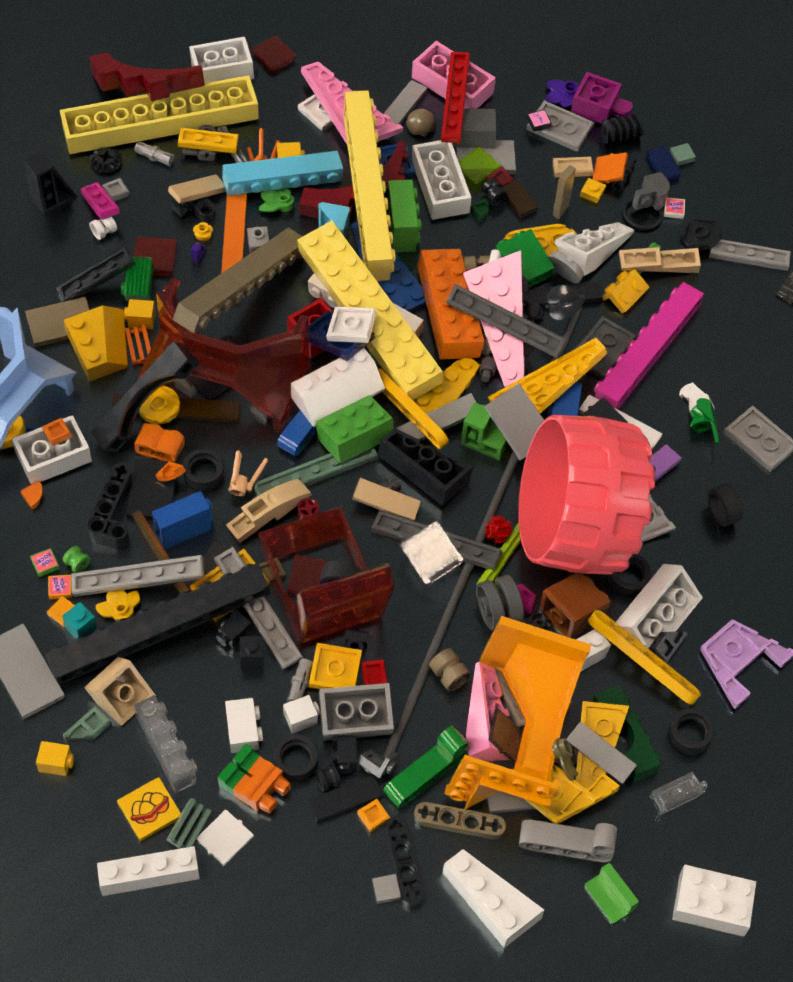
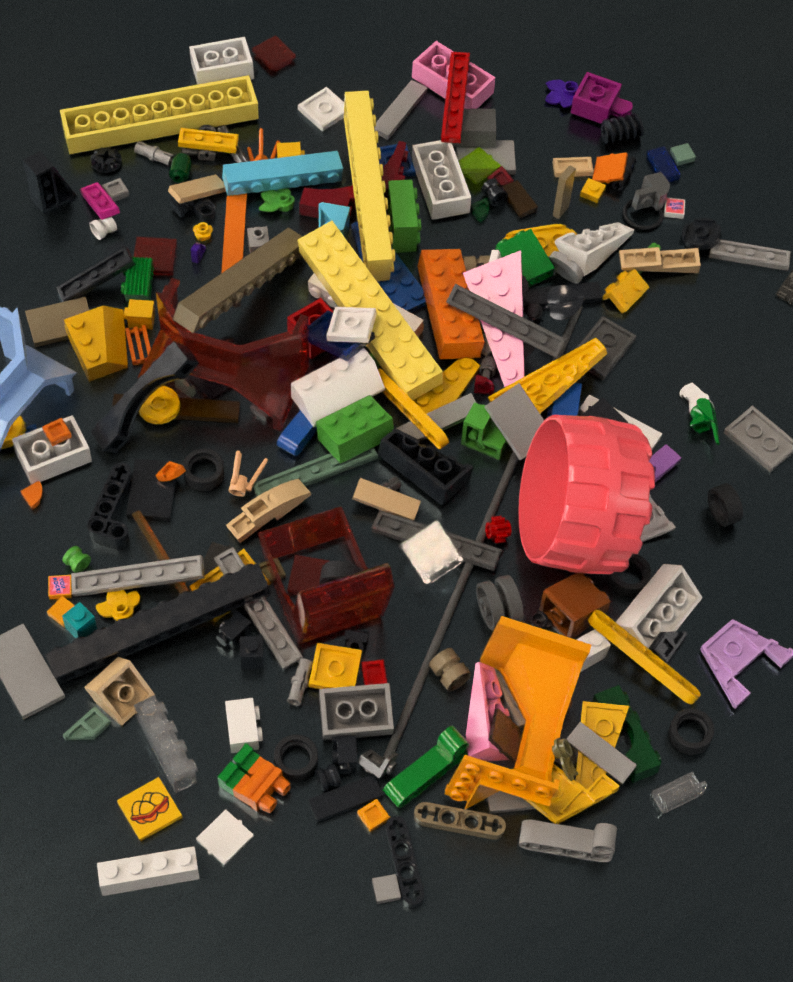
tile [30,548,60,577] -> none
yellow brick [36,741,74,776] -> none
dark red arch [89,52,205,101] -> none
orange brick [134,423,185,462] -> none
blue brick [152,491,214,550] -> none
sand green tile [166,798,211,849] -> none
white brick [283,695,320,734] -> none
dark red wheel [298,498,319,525] -> none
bright pink wing [301,62,403,144] -> none
dark tan hair [406,109,437,137] -> none
white wedge [443,849,544,948] -> none
lime axle [476,523,521,586] -> none
dark pink tile [516,584,536,615] -> none
light grey tile [526,101,595,152] -> none
tile [527,109,552,132] -> none
bright green panel [584,863,639,924] -> none
dark pink brick [594,282,704,410] -> none
white brick [672,865,756,937] -> none
none -> dark green brick [169,153,192,183]
none -> dark red tile [474,375,495,395]

